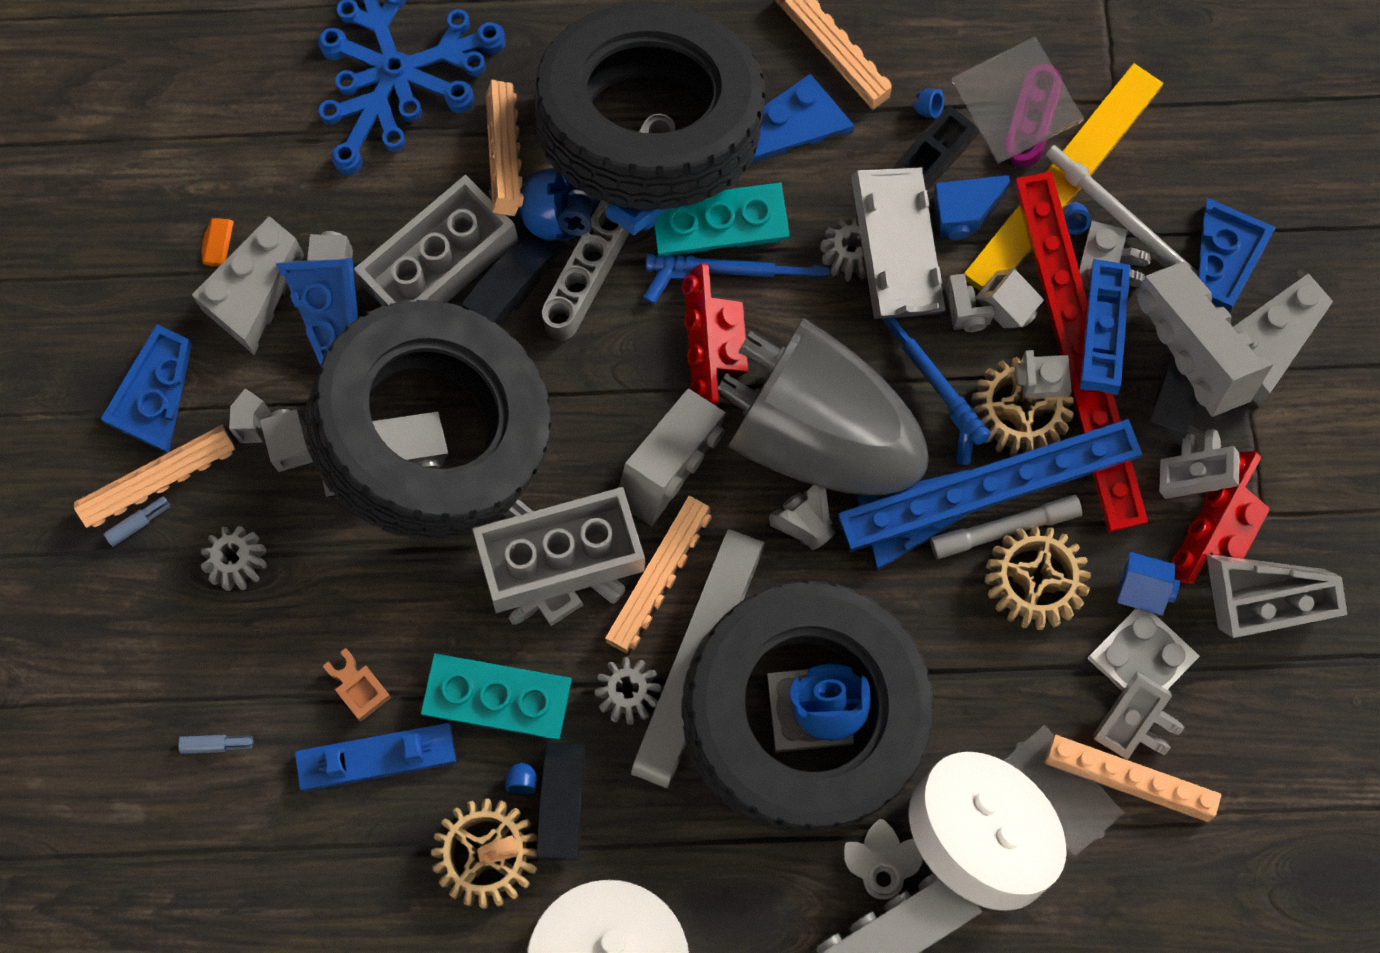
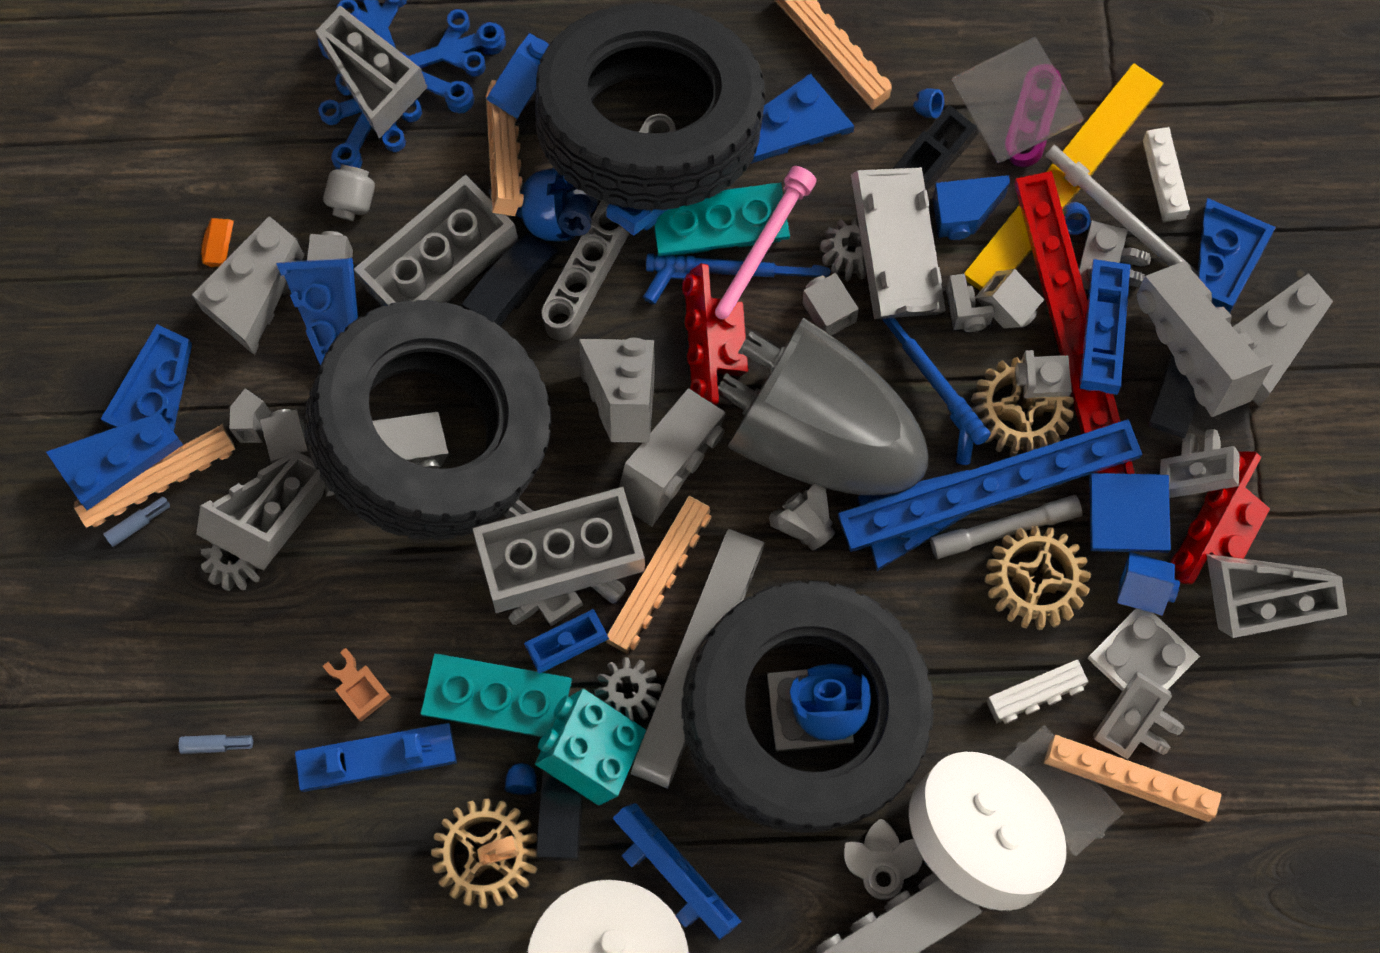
none -> blue wing [46,412,183,510]
none -> light grey wedge [196,450,325,570]
none -> light grey wedge [316,6,427,139]
none -> light grey head [323,165,375,221]
none -> blue slope [486,33,550,119]
none -> blue slope [524,609,609,674]
none -> teal brick [535,689,646,805]
none -> light grey wedge [579,338,655,443]
none -> blue hinge [613,803,741,939]
none -> bright pink piece [715,166,817,319]
none -> light grey brick [802,273,859,336]
none -> white piece [986,659,1088,724]
none -> blue tile [1089,473,1171,553]
none -> white piece [1142,127,1190,222]

